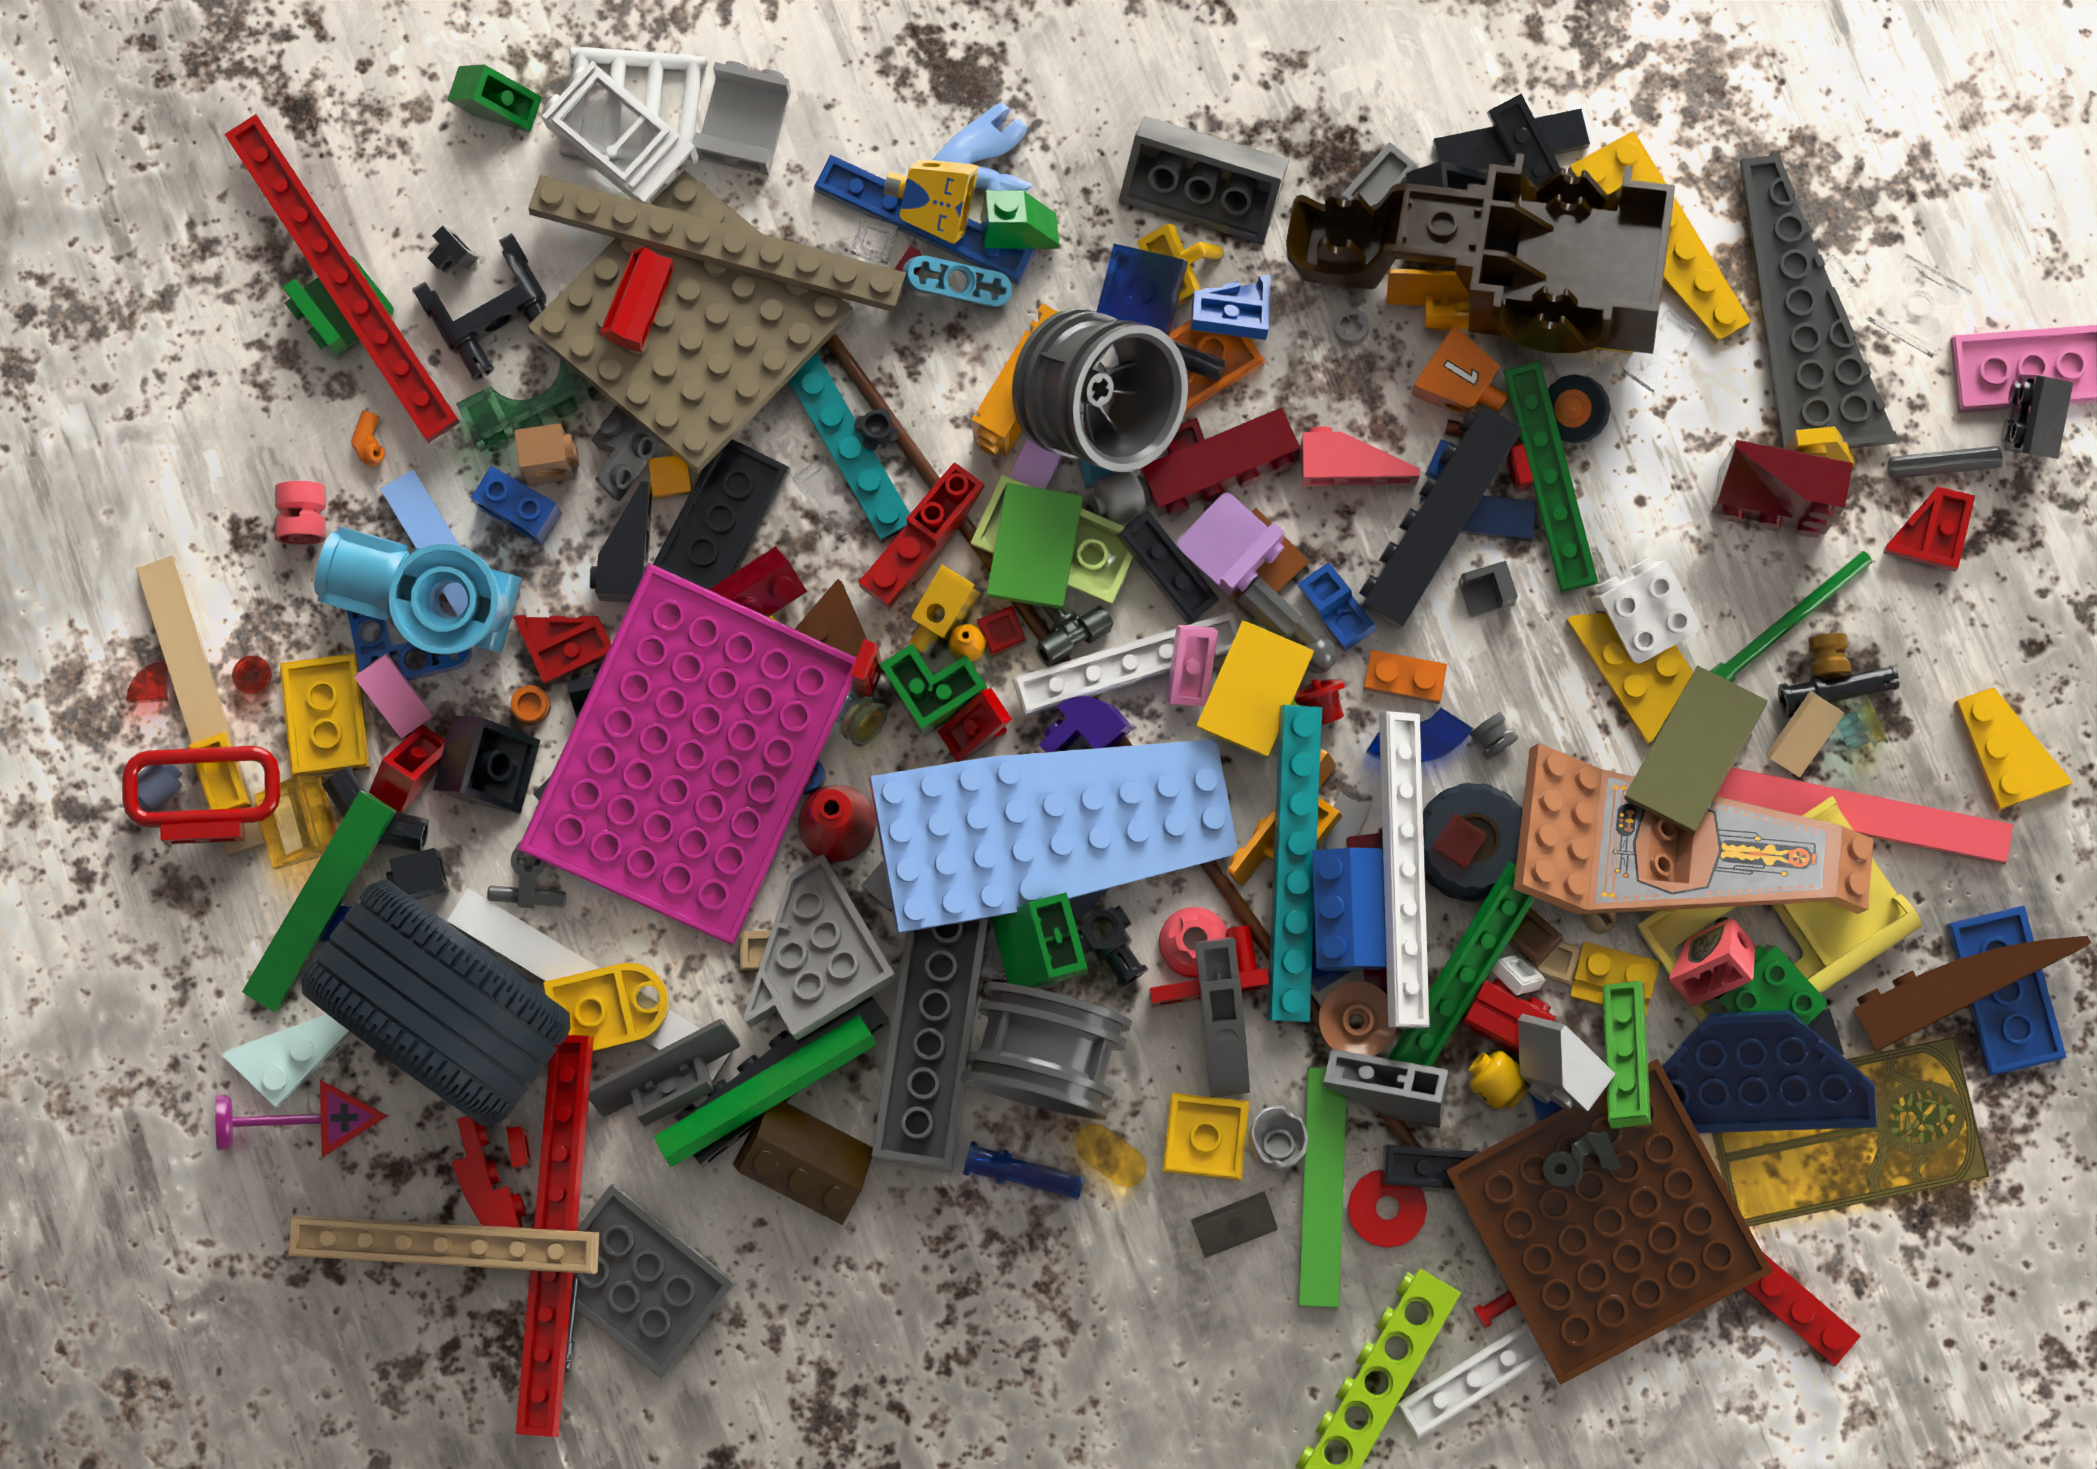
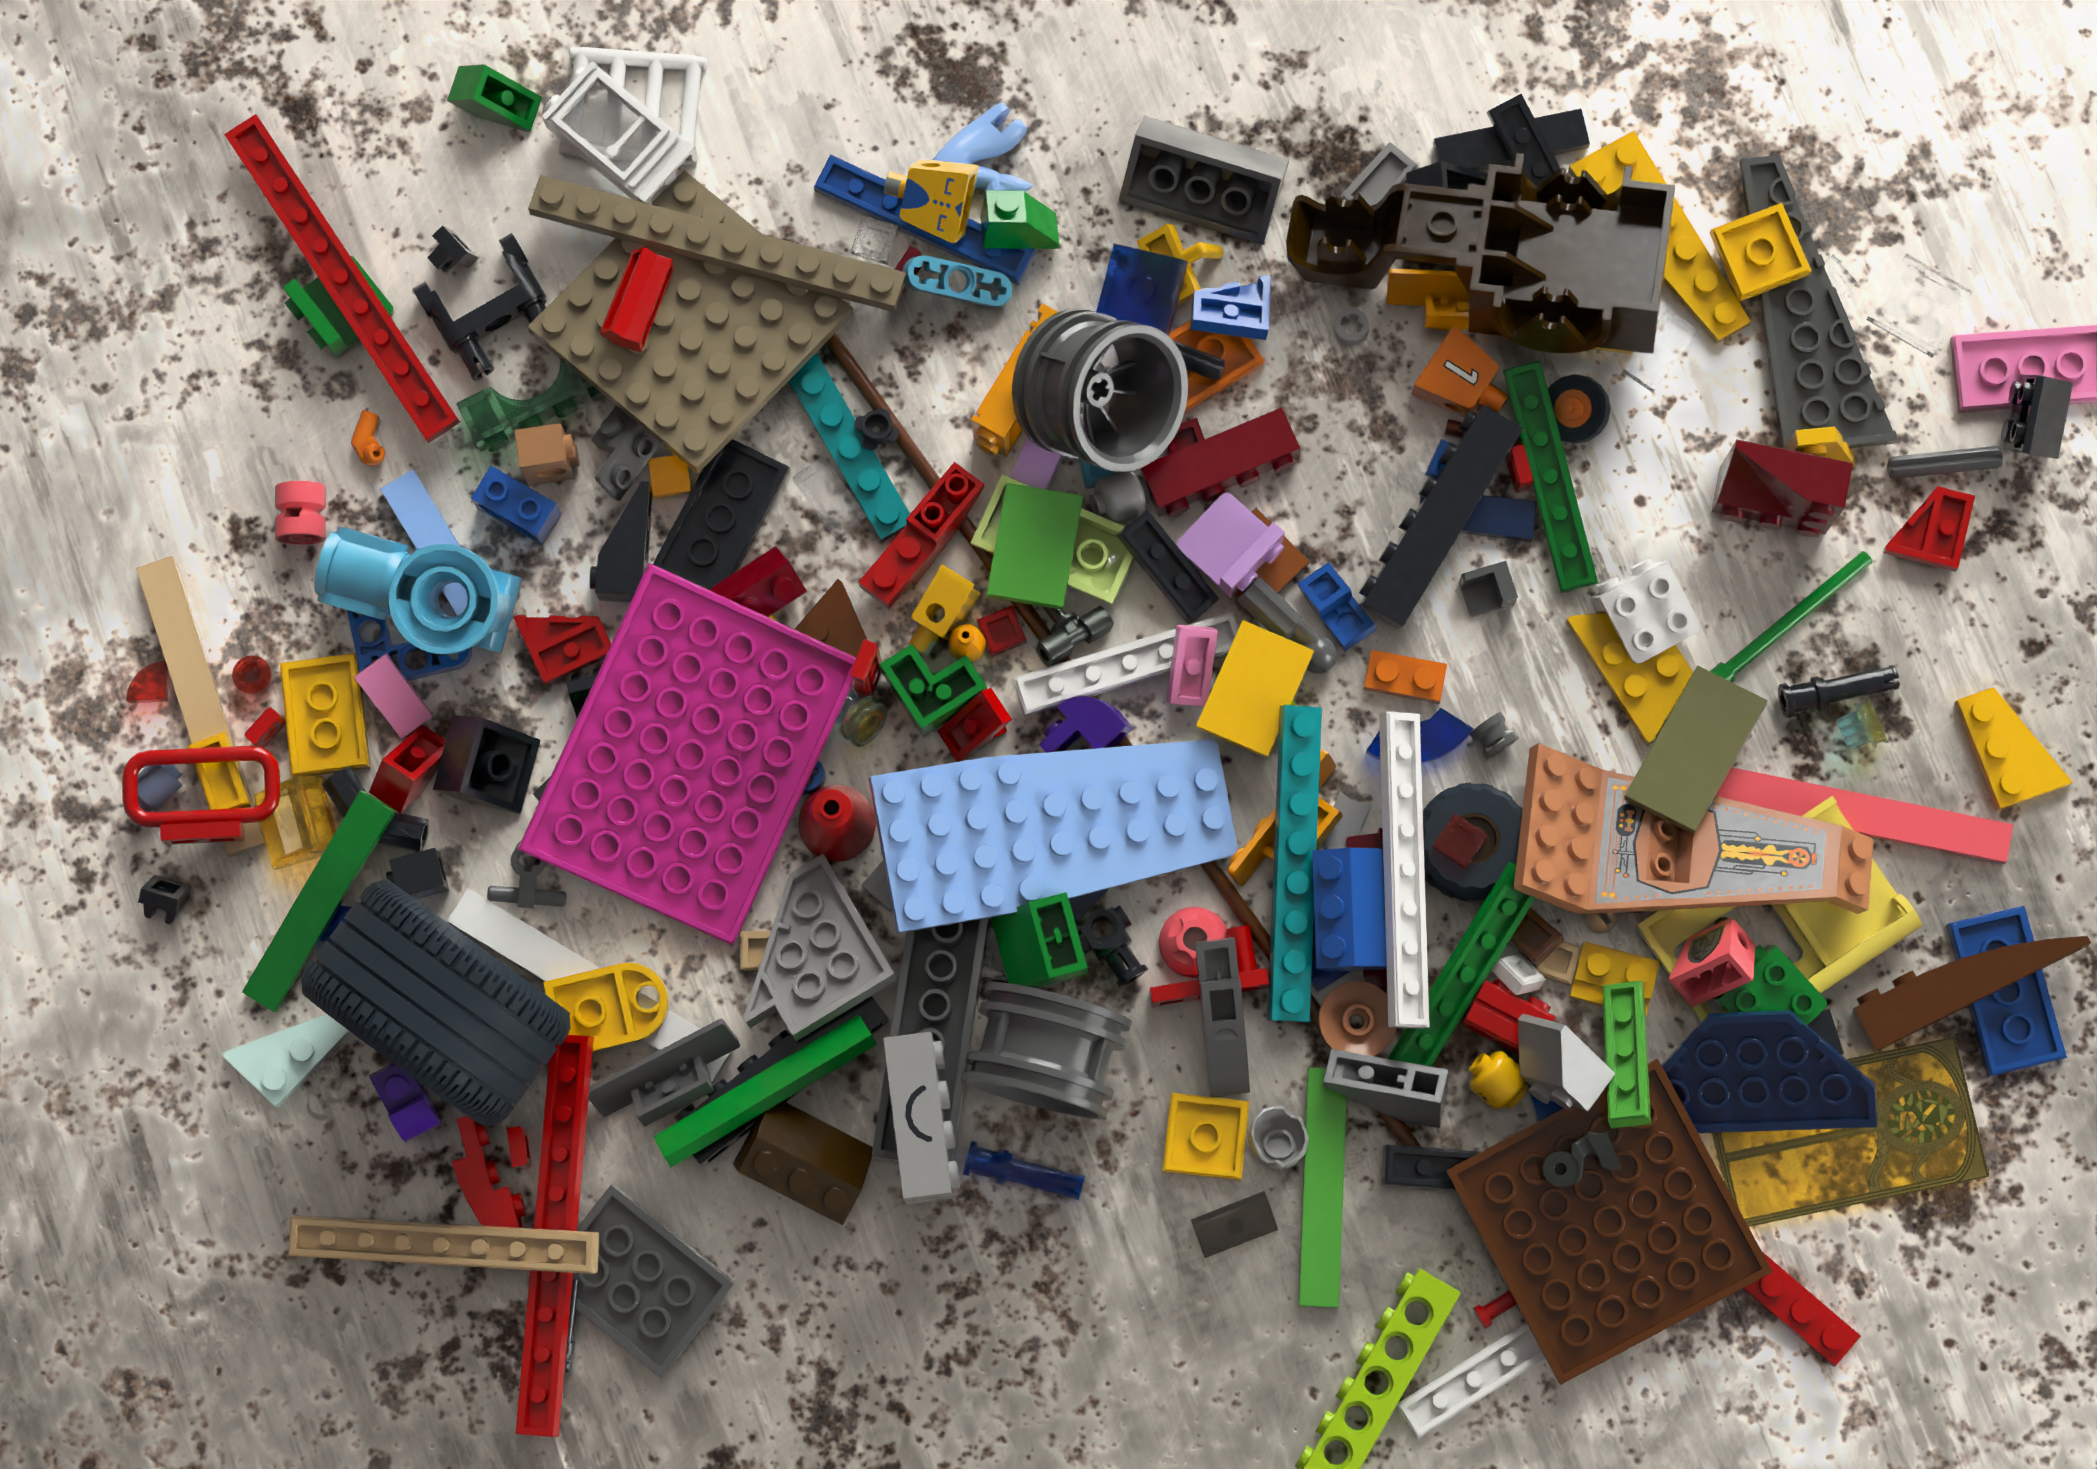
magenta piece [215,1079,388,1158] -> none
orange tile [510,685,551,726] -> none
light grey panel [693,61,791,175] -> none
clear yellow tile [1075,1124,1147,1188] -> none
red piece [1294,678,1346,725] -> none
coral slope [1301,426,1420,486] -> none
red tile [1347,1169,1427,1249] -> none
tan tile [1765,691,1845,777] -> none
pearl gold wheel [1808,633,1852,679] -> none
none -> black tile [138,874,191,924]
none -> red tile [244,707,286,748]
none -> dark purple brick [369,1063,442,1142]
none -> light grey brick [883,1032,961,1205]
none -> yellow tile [1709,203,1812,302]

